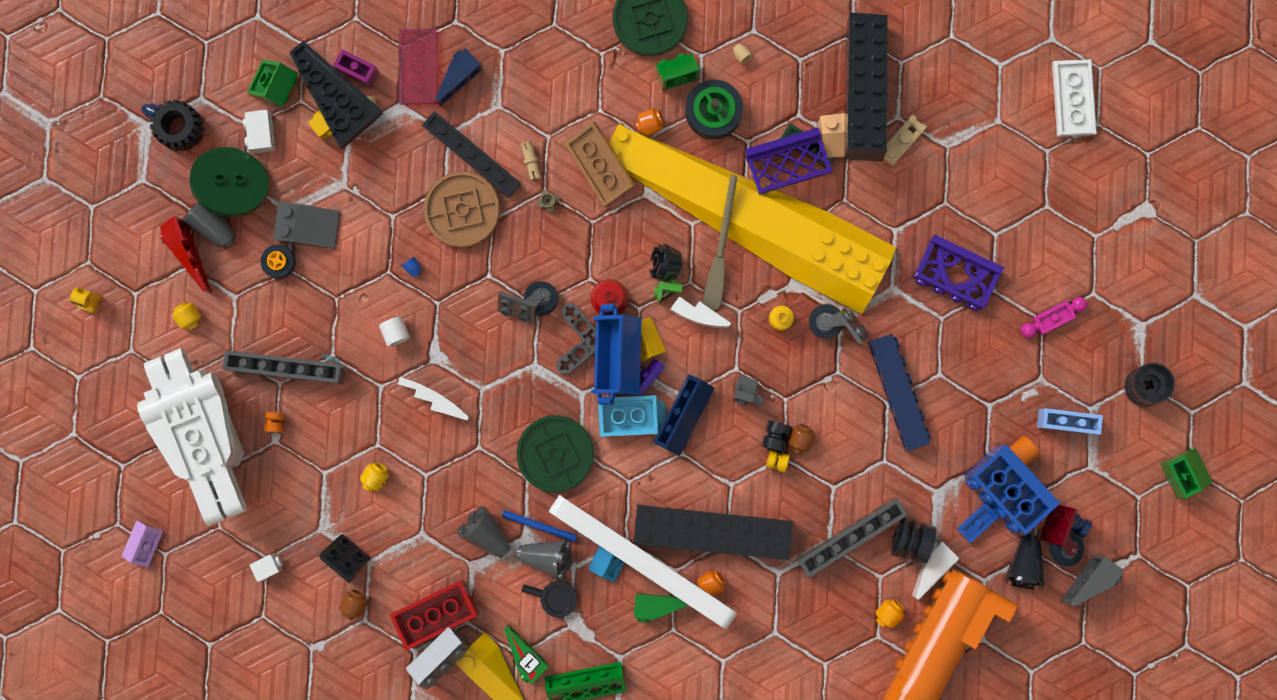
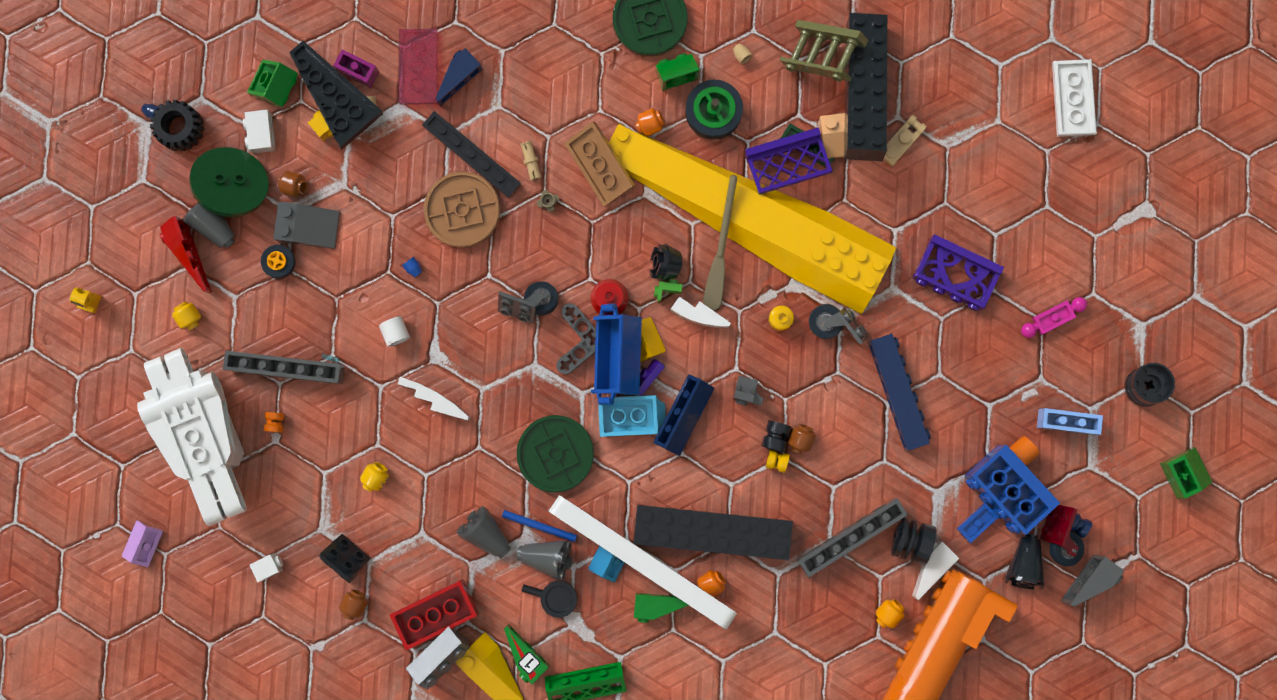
none -> dark orange head [278,171,308,198]
none -> olive fence [780,20,868,82]

